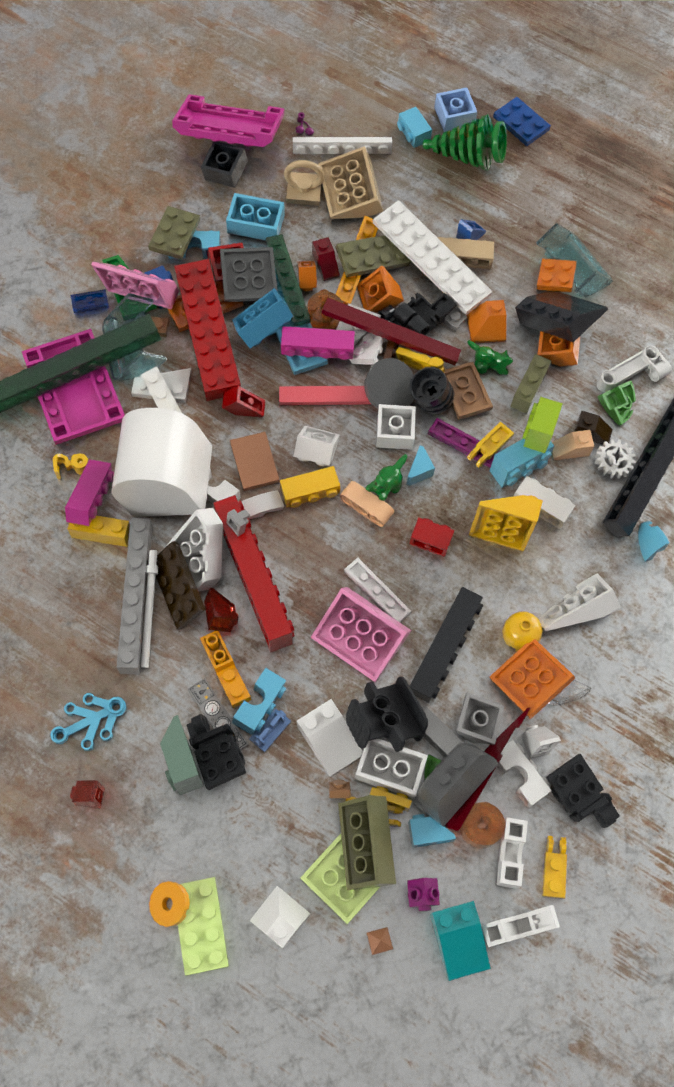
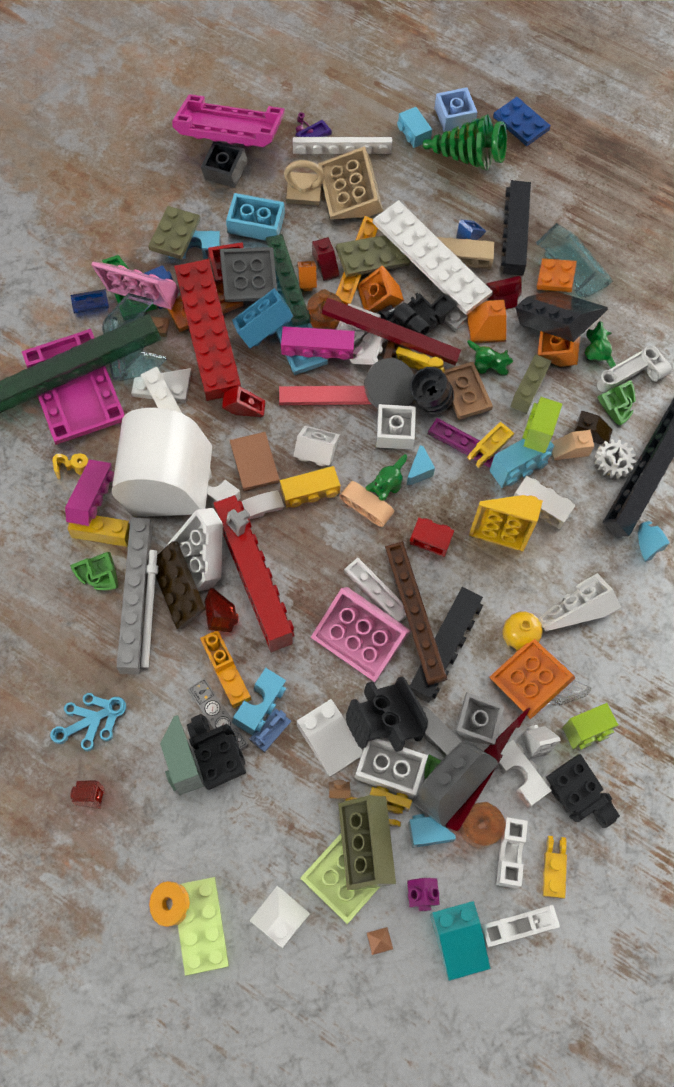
none -> bright green brick [70,552,118,590]
none -> dark purple tile [295,120,332,137]
none -> reddish brown tile [385,541,448,686]
none -> dark red slope [486,276,522,309]
none -> black brick [500,180,531,276]
none -> lime brick [562,703,619,750]
none -> green animal [584,321,616,368]

